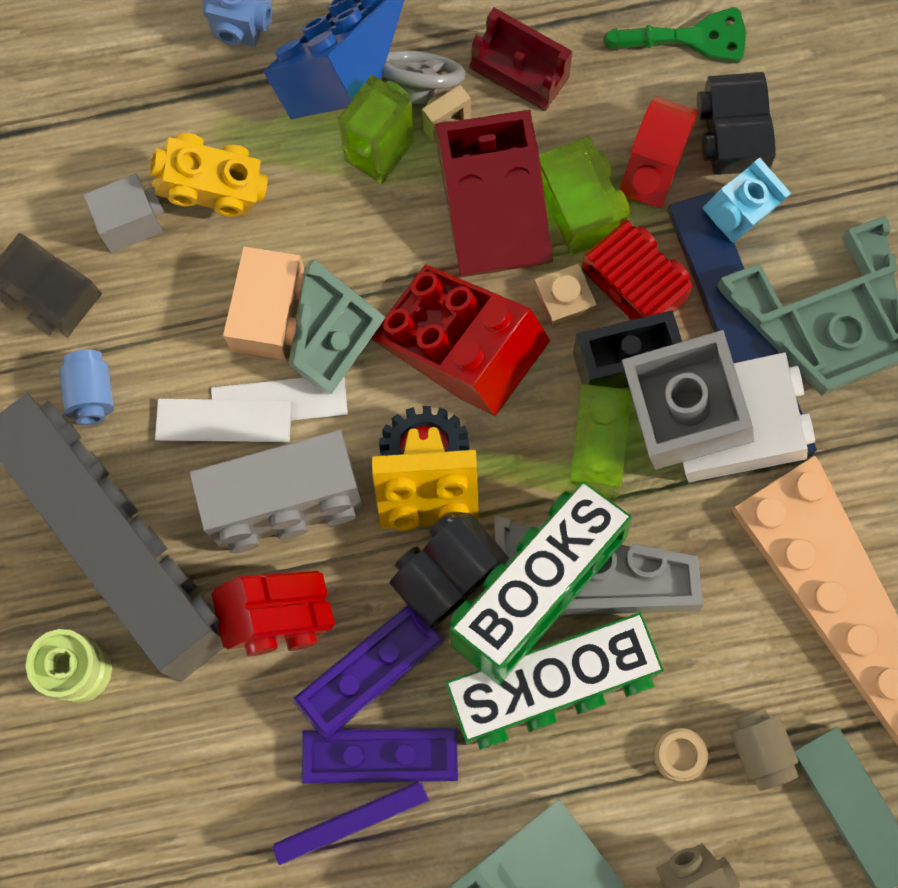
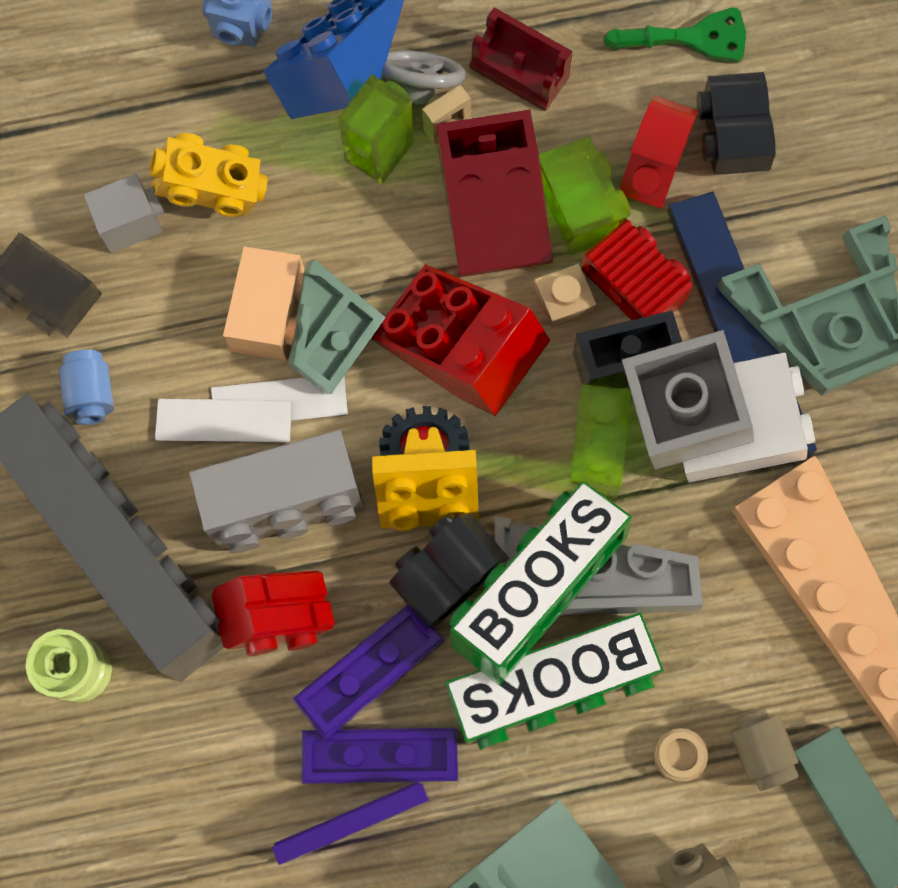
medium azure brick [702,158,791,243] -> none

